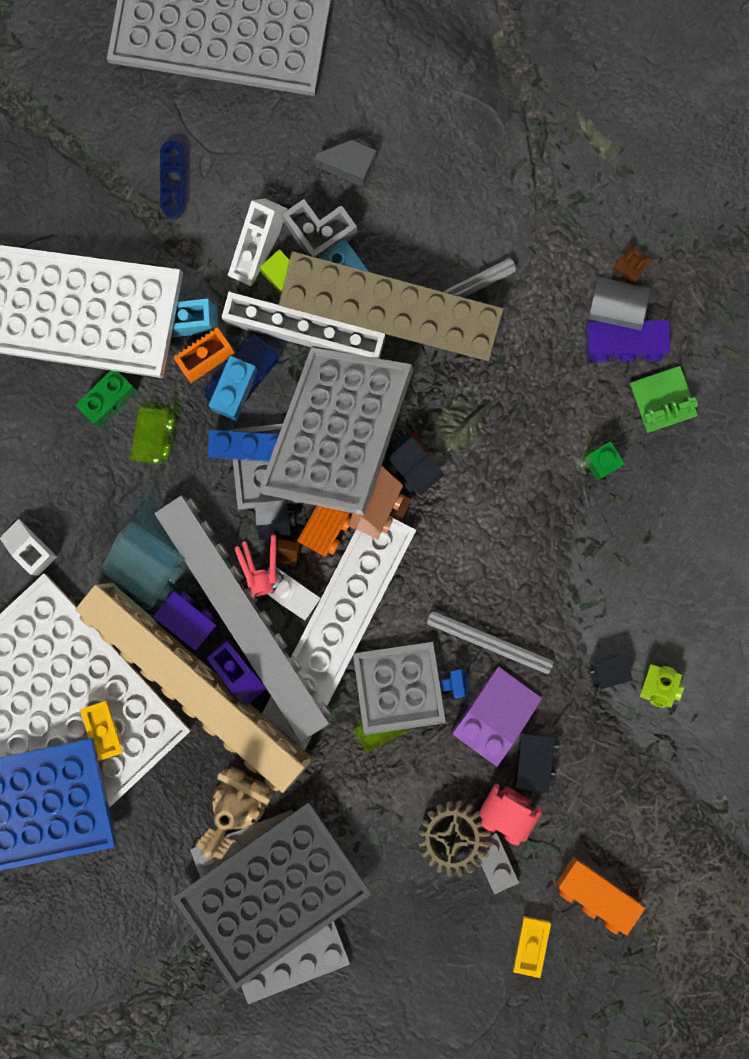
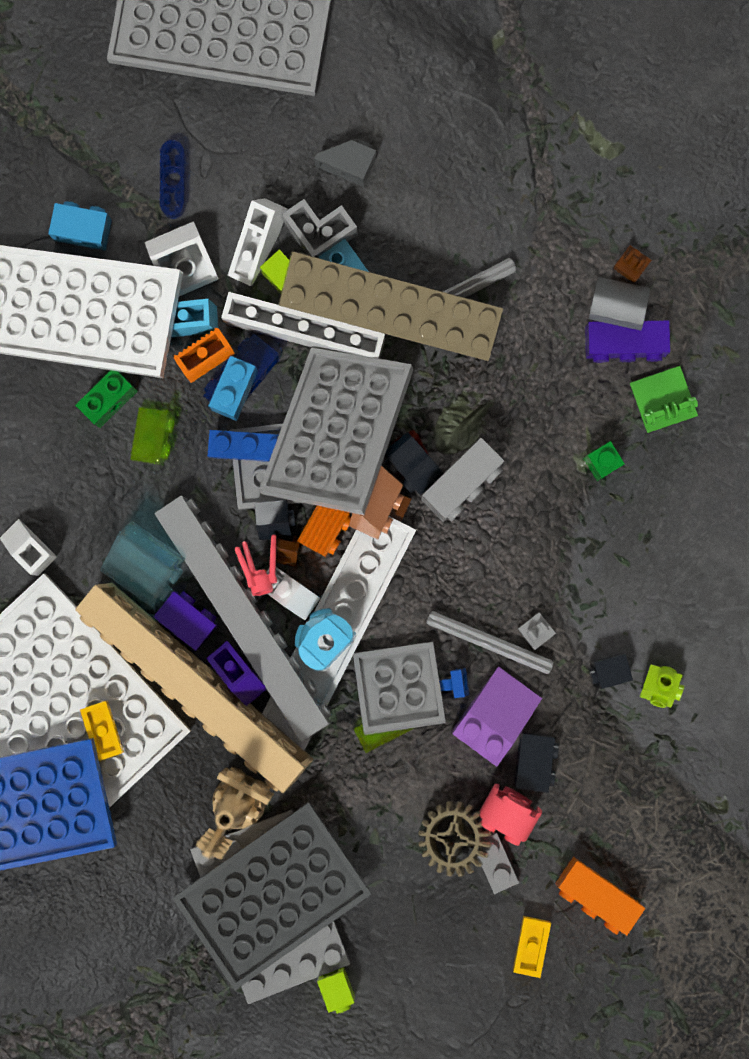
none -> dark azure brick [48,201,112,251]
none -> white slope [145,221,219,296]
none -> medium azure piece [294,608,356,671]
none -> lime brick [317,967,355,1013]
none -> light grey brick [421,438,504,522]
none -> light grey tile [517,612,556,650]

